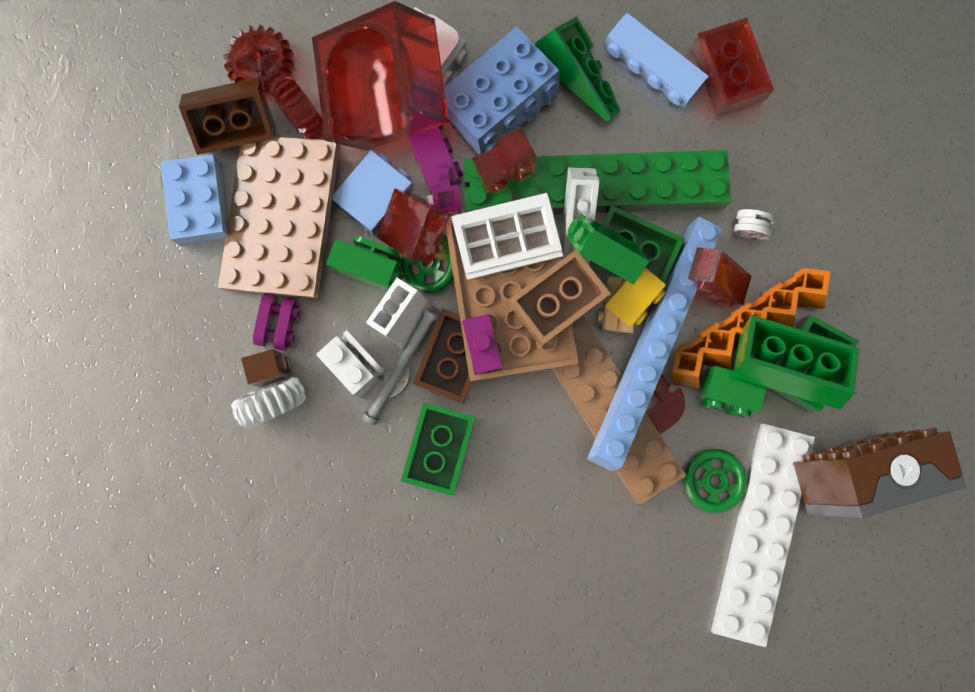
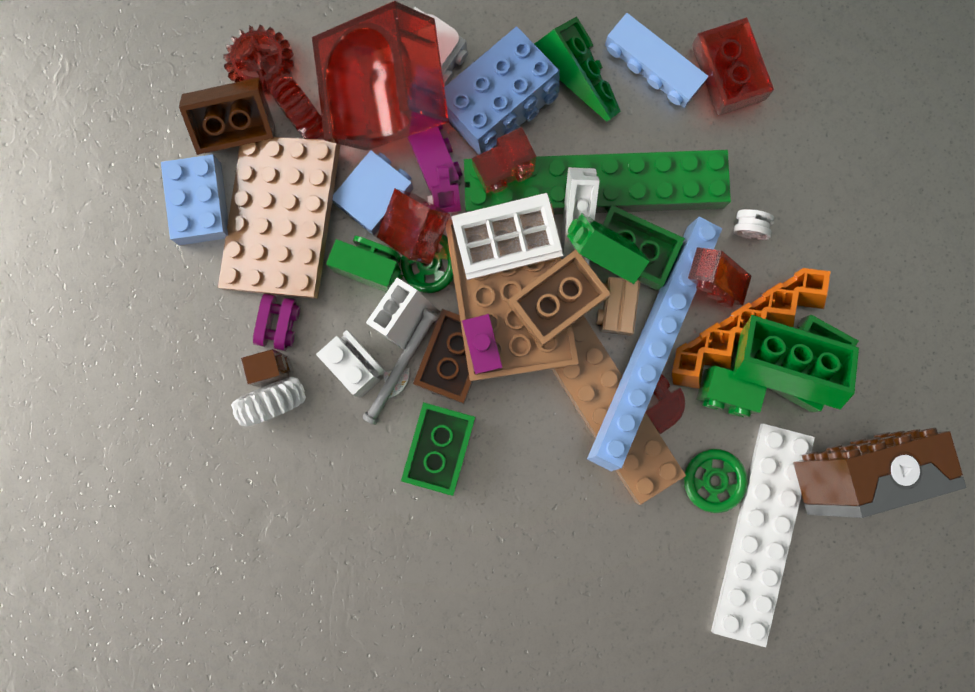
yellow brick [604,268,666,327] -> none

